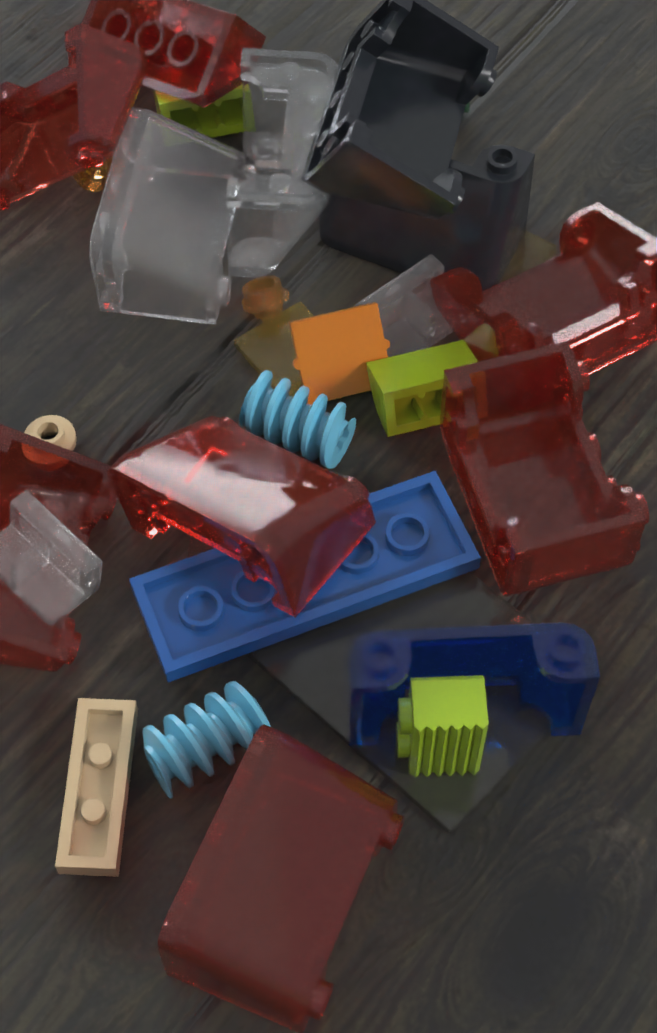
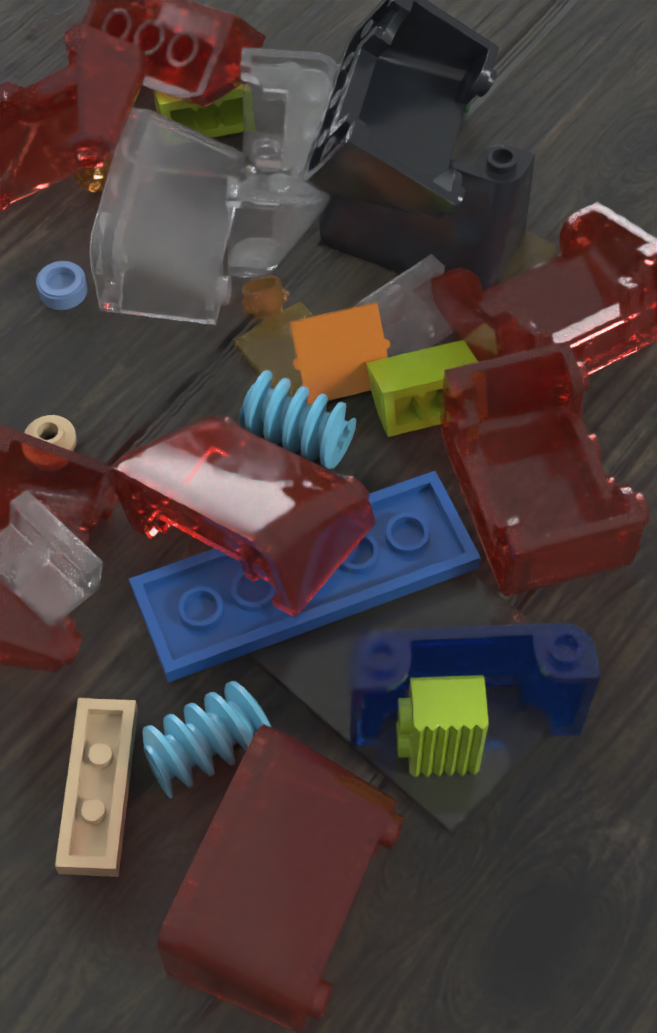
none -> medium blue tile [36,261,88,310]

